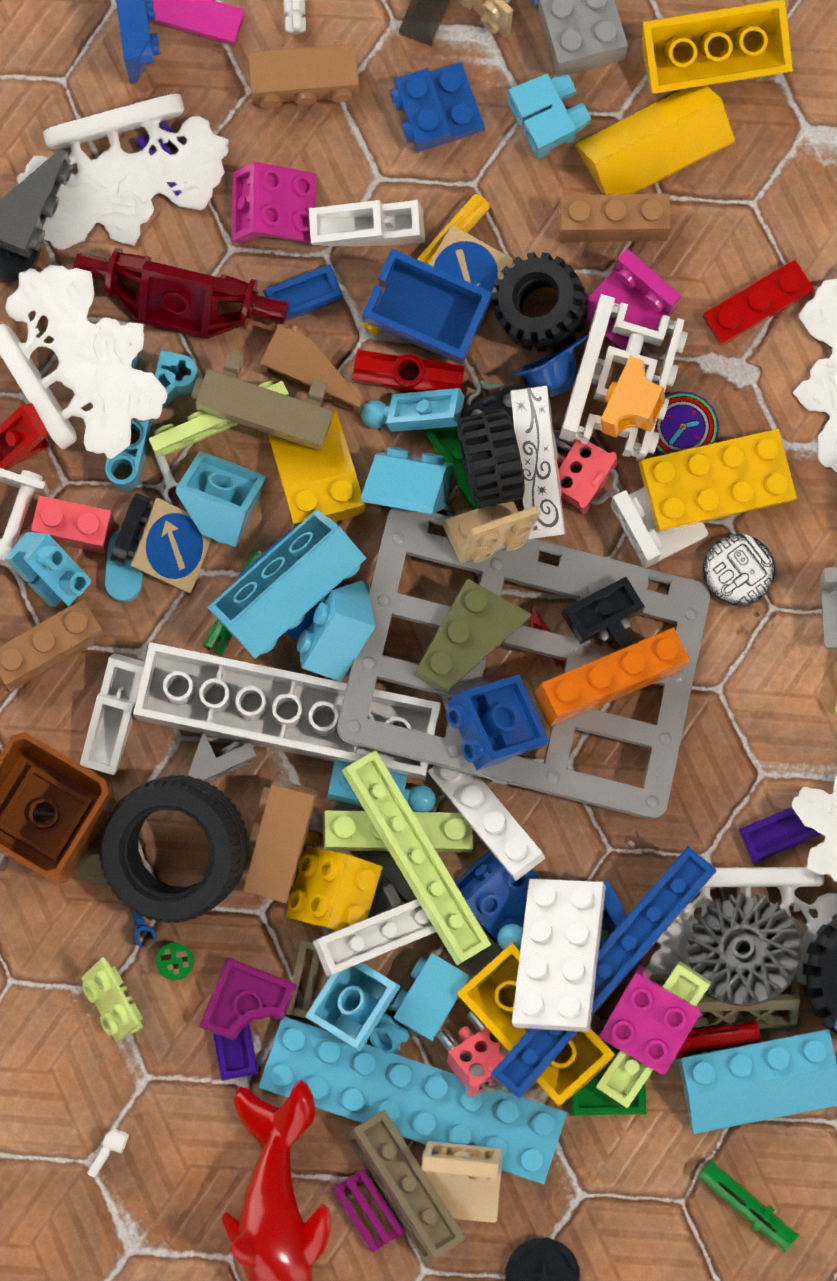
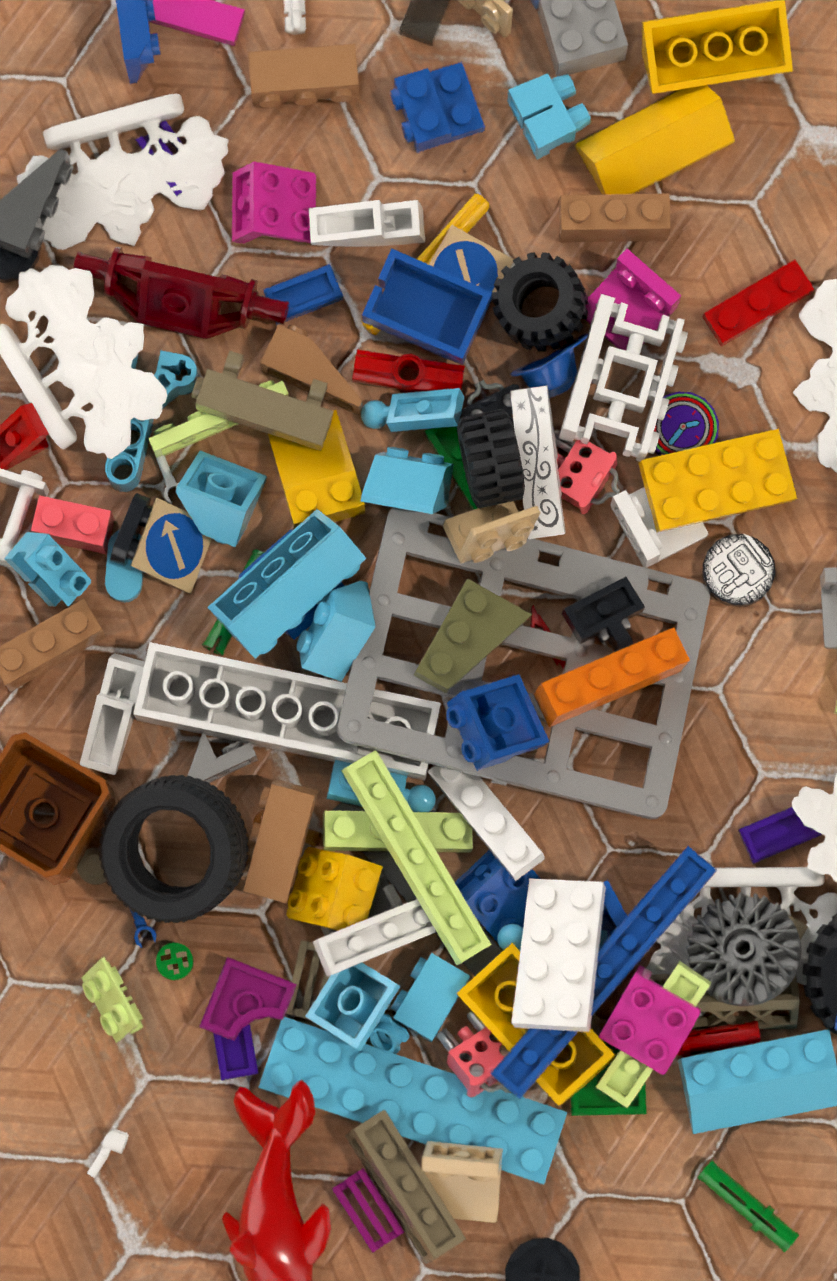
light orange brick [600,356,665,438] -> none

